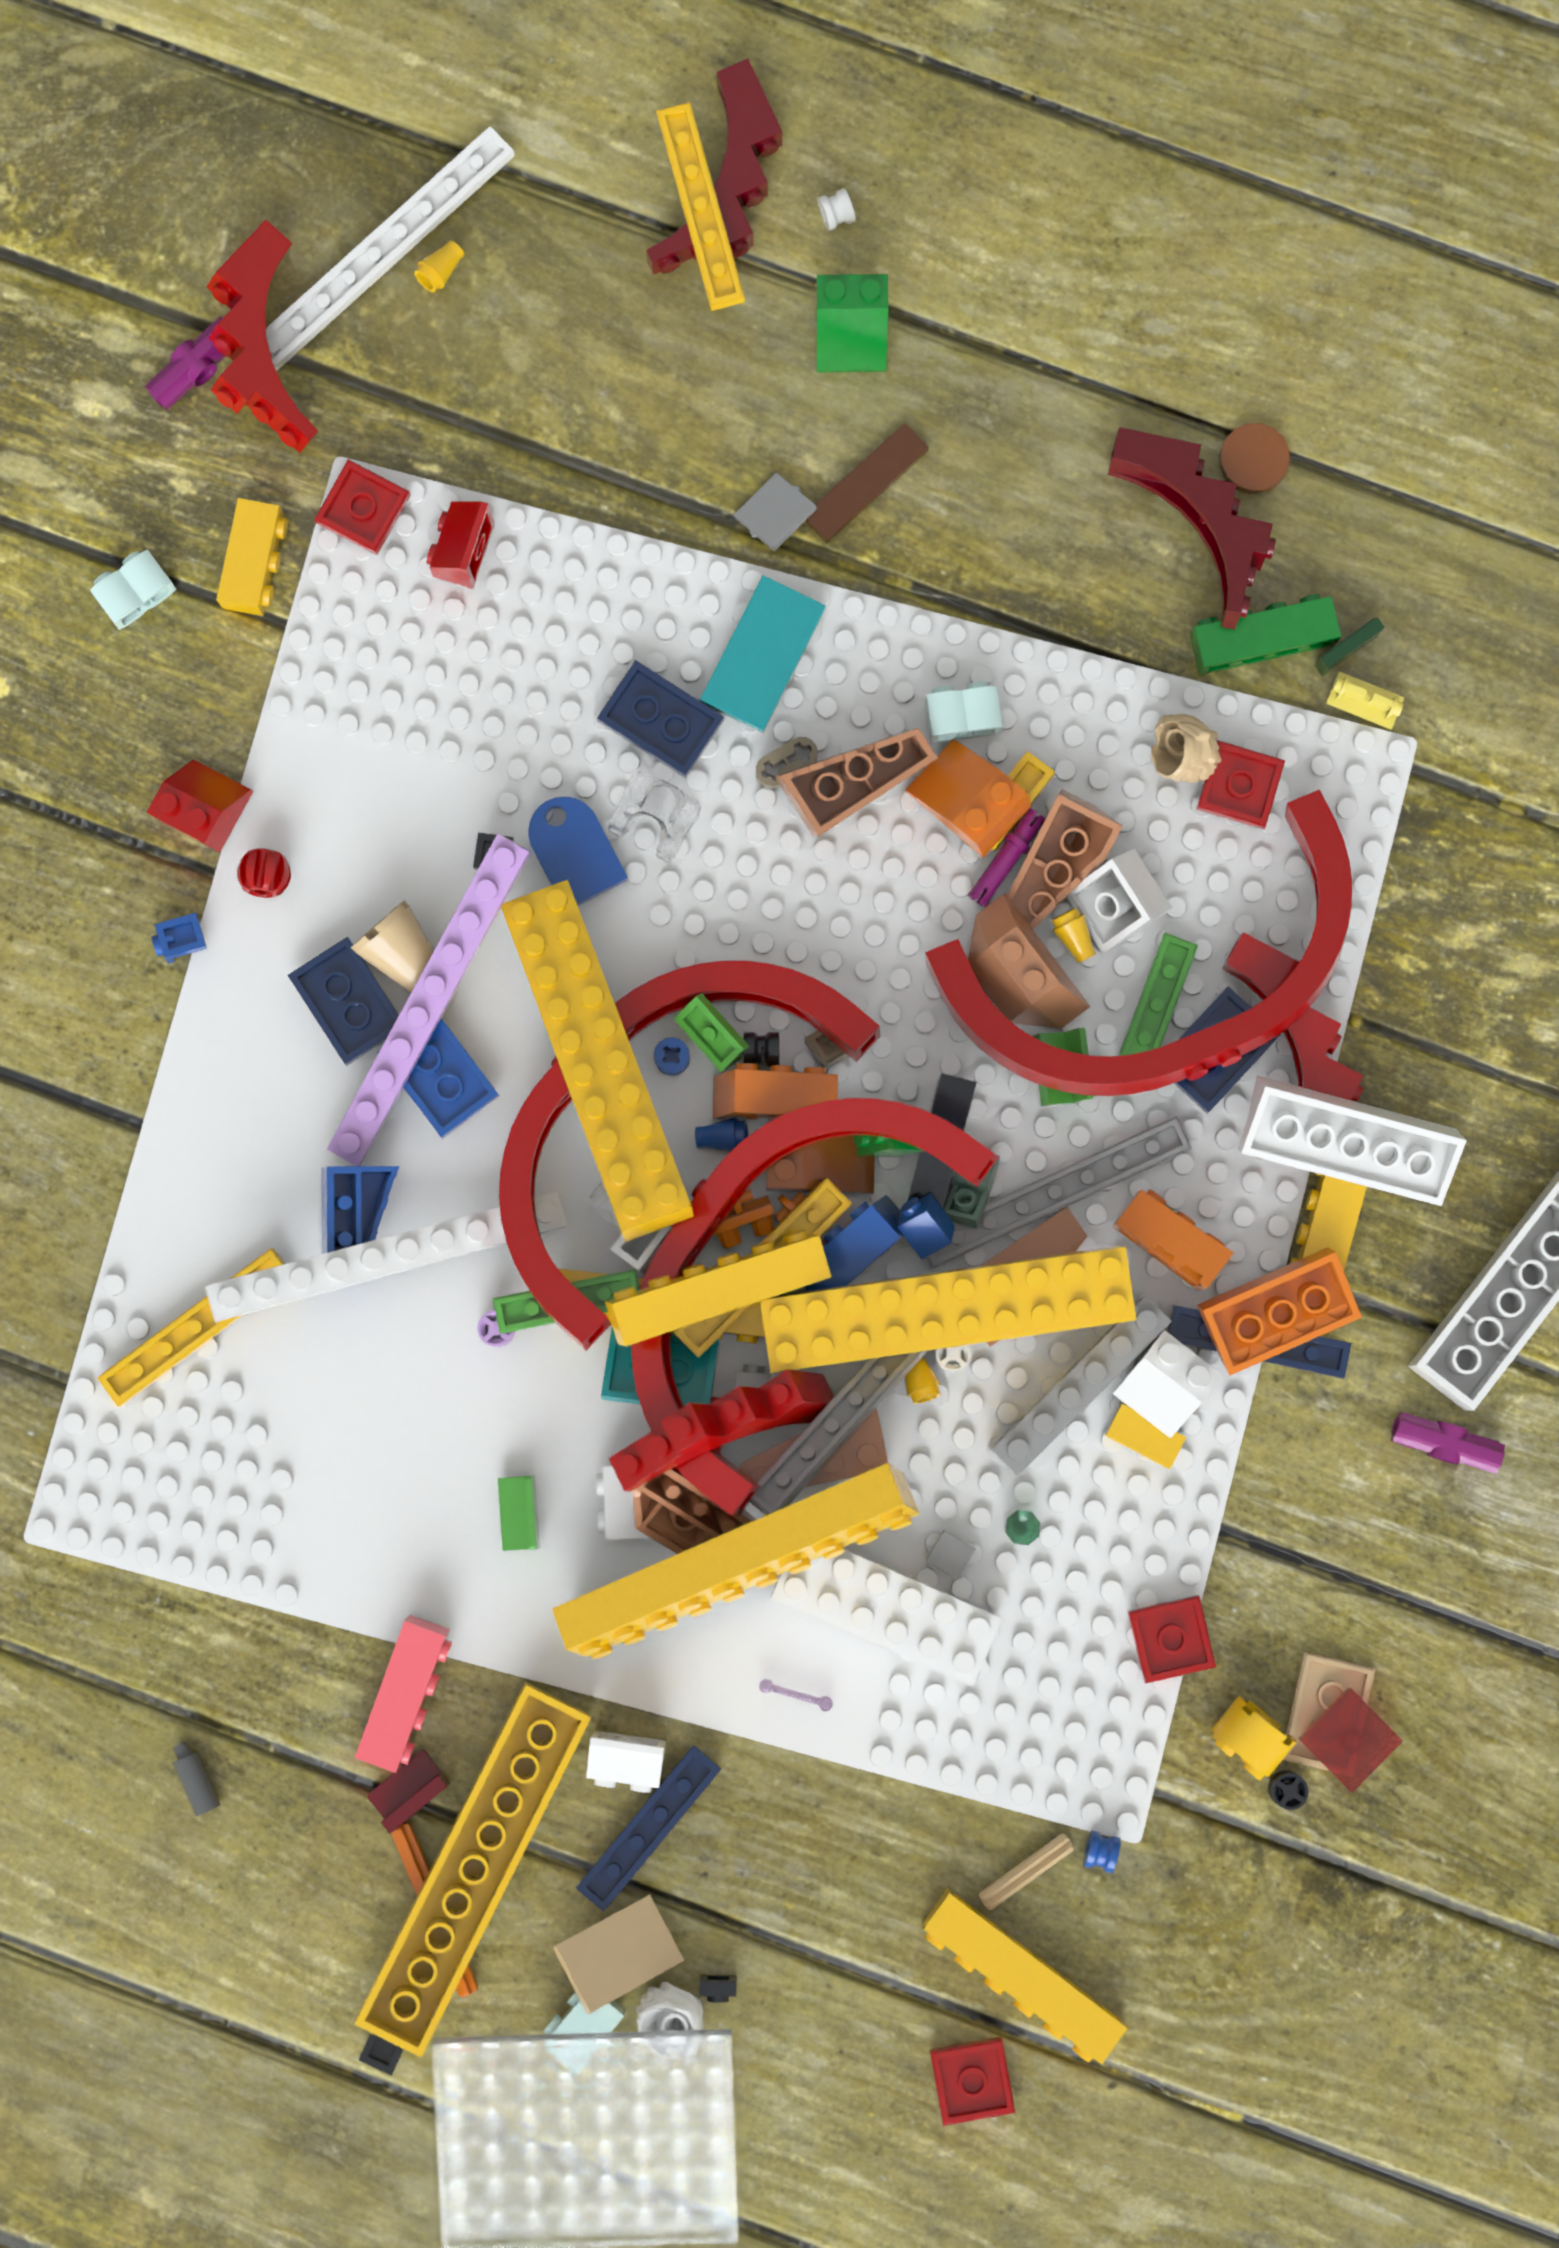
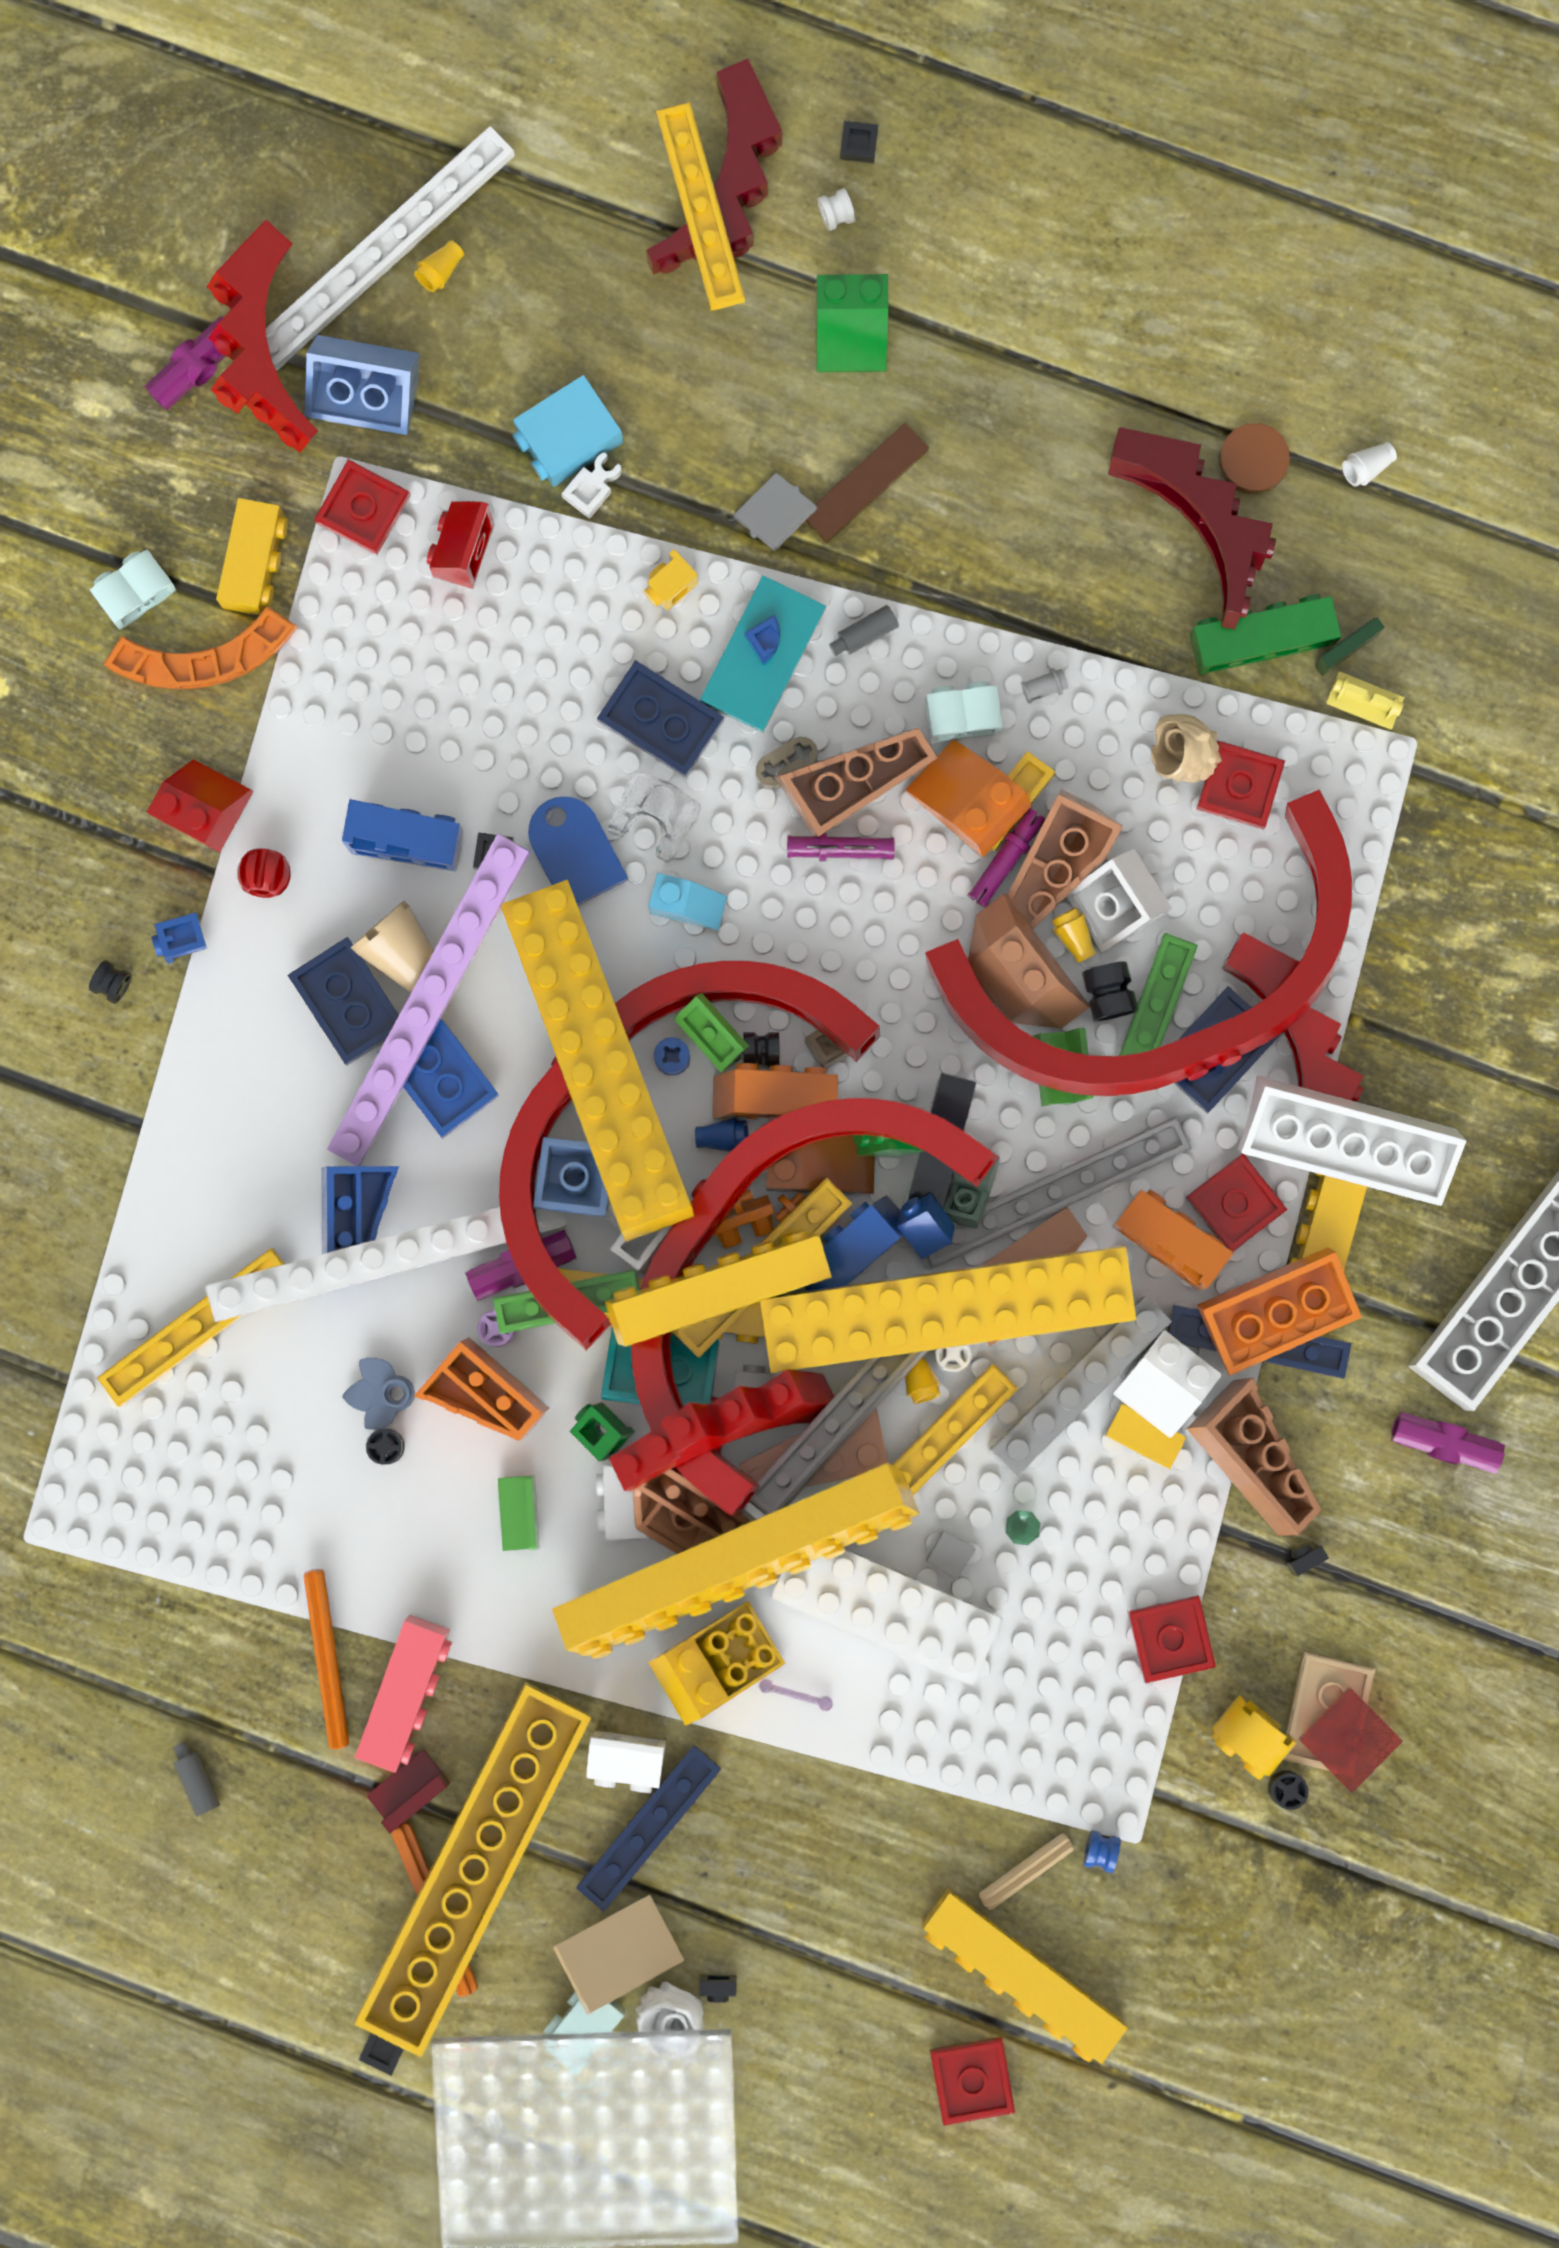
none -> black wheel [88,960,132,1004]
none -> orange tile [103,606,298,690]
none -> orange axle [303,1569,349,1749]
none -> medium blue slope [304,335,420,435]
none -> blue wedge [342,799,463,872]
none -> sand blue plate [342,1358,415,1430]
none -> black wheel [366,1429,405,1465]
none -> orange wedge [414,1337,550,1441]
none -> magenta piece [465,1229,577,1301]
none -> medium azure brick [512,375,623,487]
none -> medium blue slope [533,1137,608,1217]
none -> white plate [562,452,622,519]
none -> green brick [569,1402,635,1462]
none -> yellow brick [643,549,699,612]
none -> medium azure slope [648,873,727,931]
none -> yellow slope [648,1601,786,1726]
none -> blue tile [744,614,780,665]
none -> magenta pin [787,833,895,862]
none -> dark grey cylinder [829,605,899,656]
none -> black plate [840,121,878,163]
none -> yellow tile [892,1364,1018,1495]
none -> light grey pin [1021,668,1068,704]
none -> black wheel [1082,961,1139,1022]
none -> red tile [1185,1154,1287,1252]
none -> nougat wedge [1186,1378,1322,1536]
none -> black plate [1285,1542,1329,1576]
none -> white cone [1342,442,1397,486]

